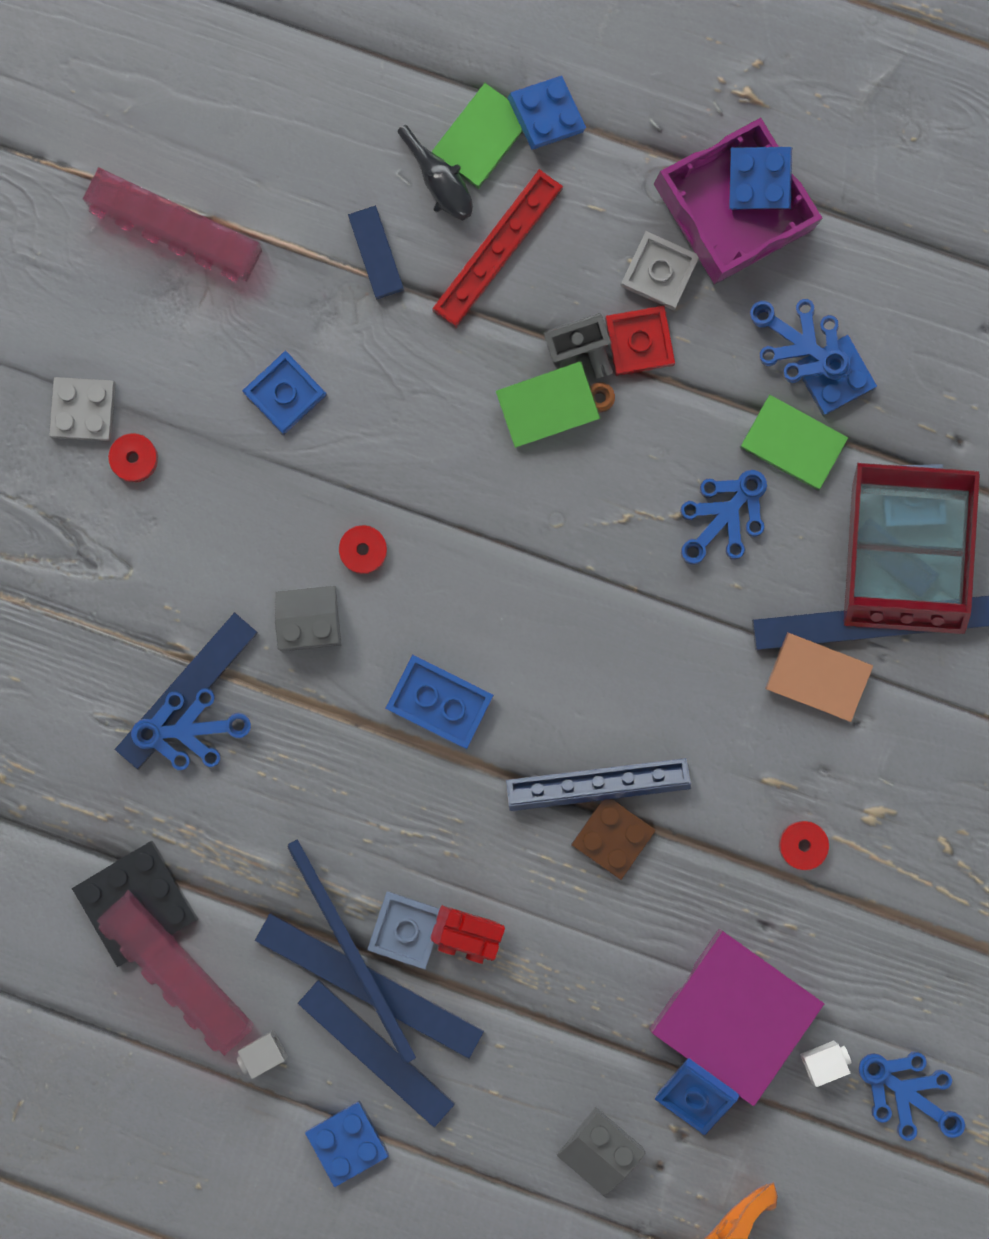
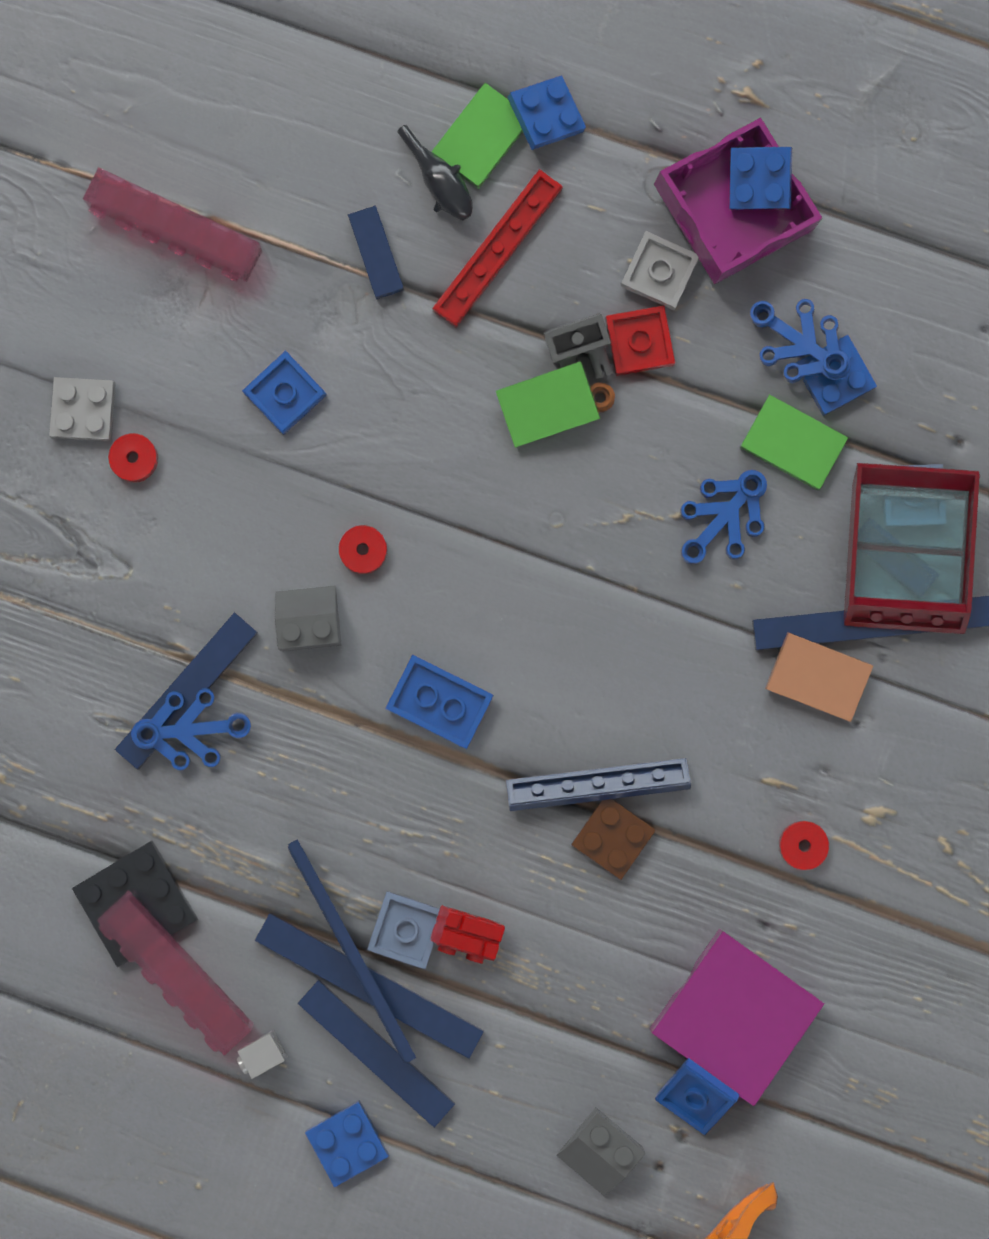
white brick [800,1041,852,1087] -> none
blue plant [859,1052,965,1141] -> none

